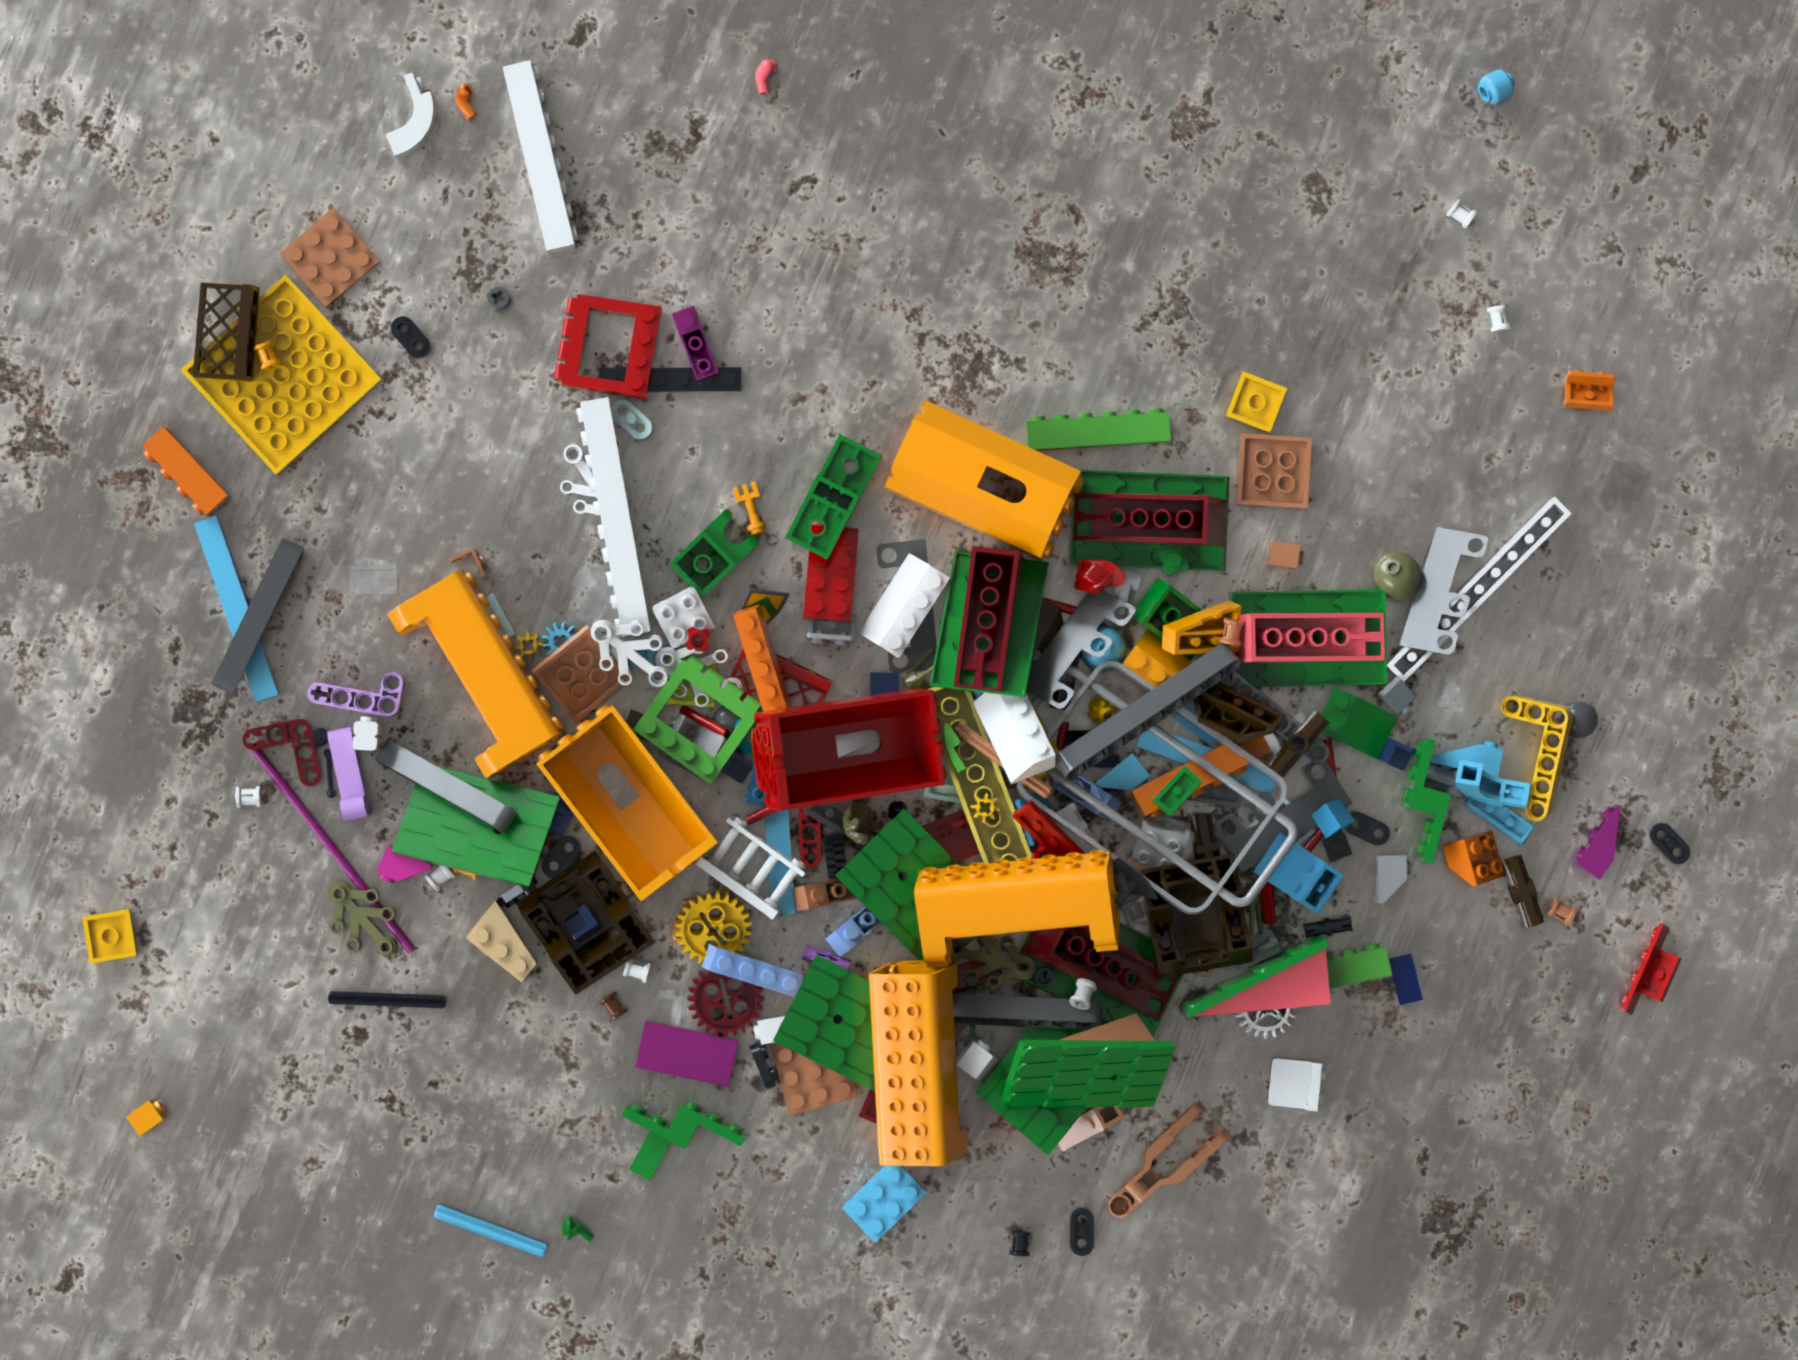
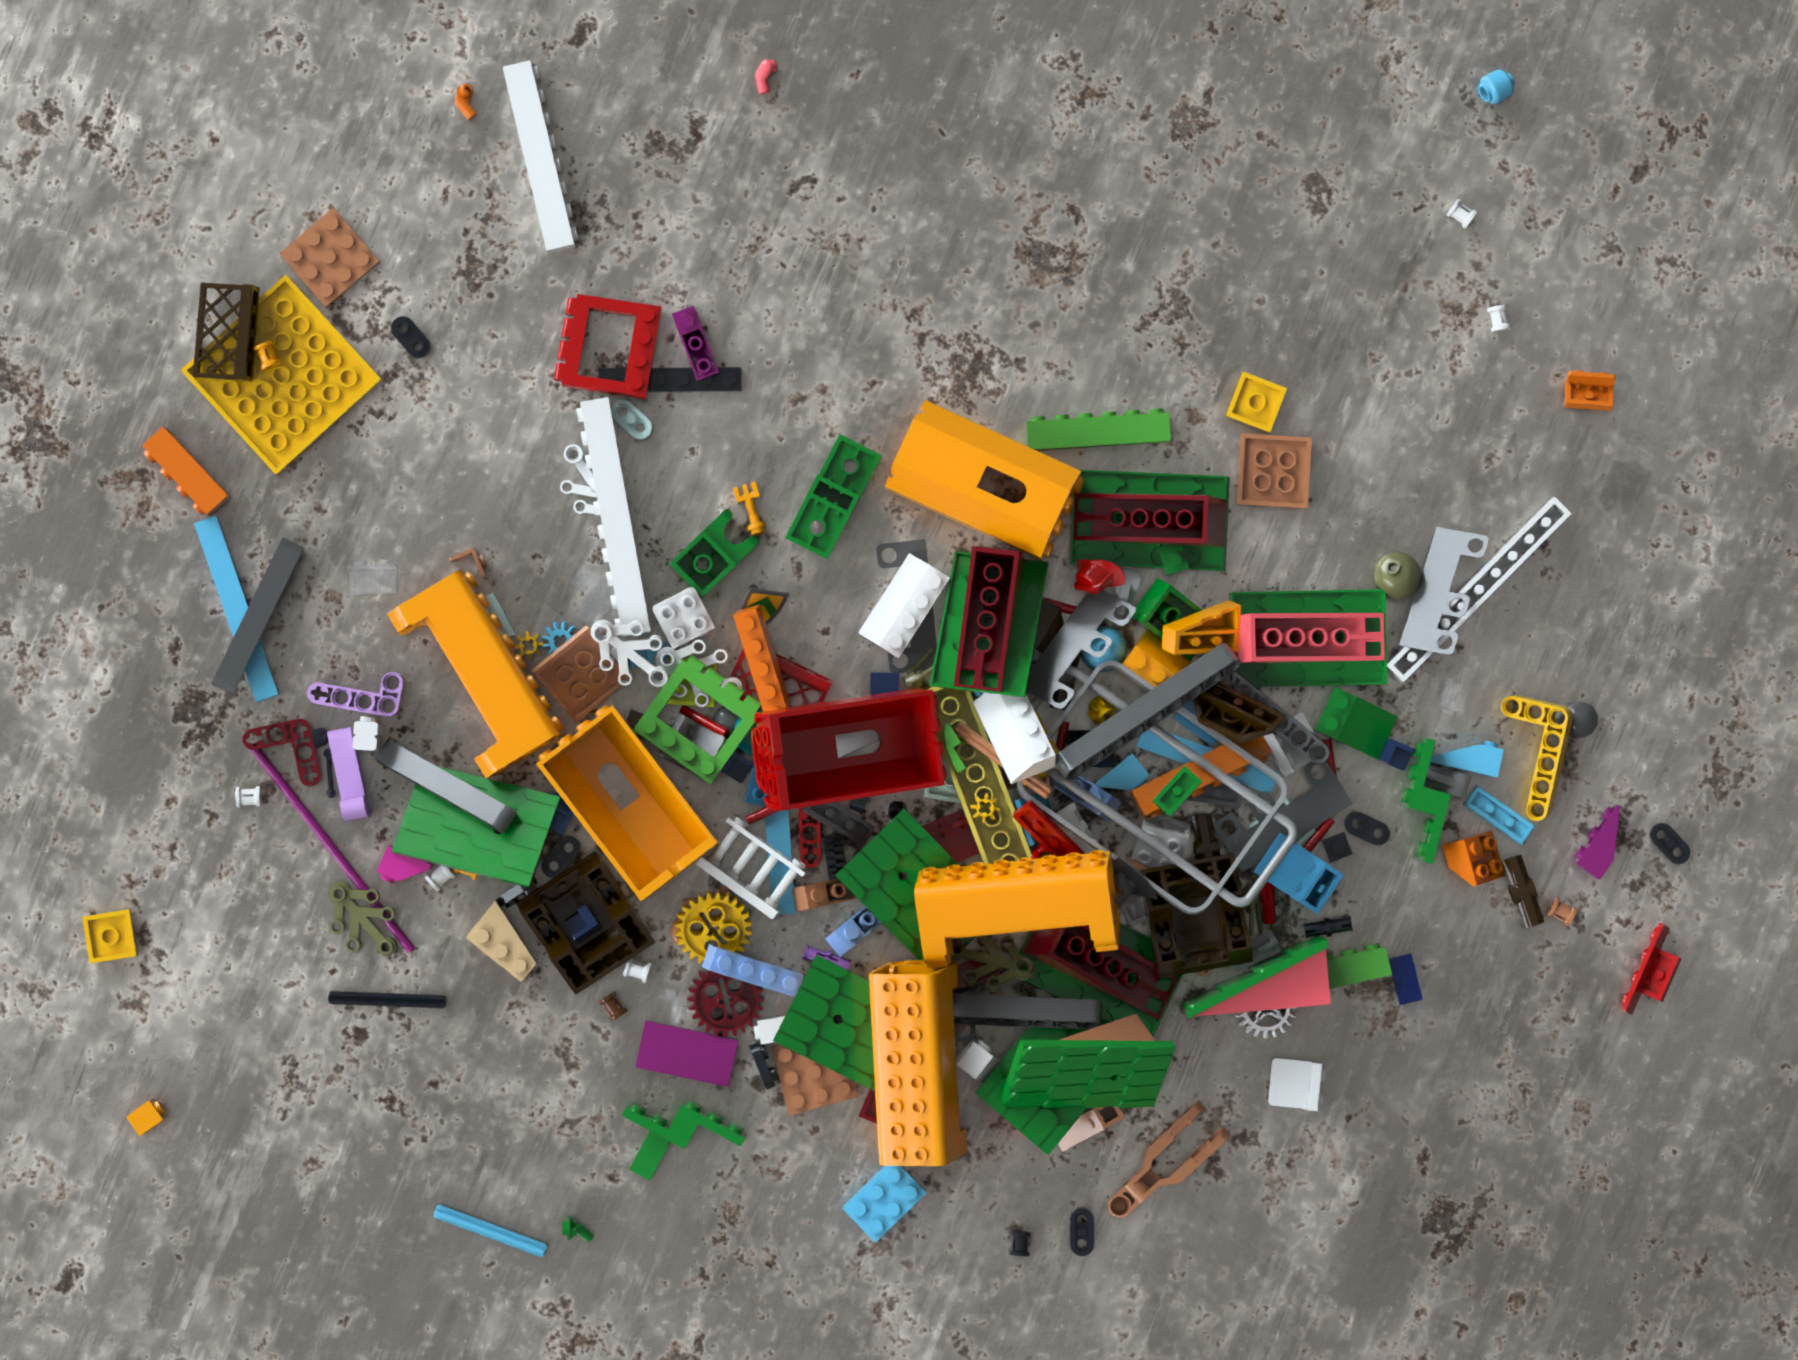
white arch [386,73,436,159] -> none
dark grey bush [488,287,511,311] -> none
red plate [685,627,711,652] -> none
red plate [803,525,859,623] -> none
light grey bracket [806,614,857,647] -> none
olive hair [843,801,881,845] -> none
black hinge [1034,966,1054,987] -> none
white bush [1069,978,1097,1010] -> none
nougat bush [1219,618,1244,646] -> none
nougat brick [1267,541,1304,570] -> none
dark brown piece [1267,710,1330,777] -> none
dark azure panel [1312,798,1354,839] -> none
light grey slope [1376,676,1415,714] -> none
light grey slope [1376,855,1411,904] -> none
medium azure arch [1455,760,1531,809] -> none

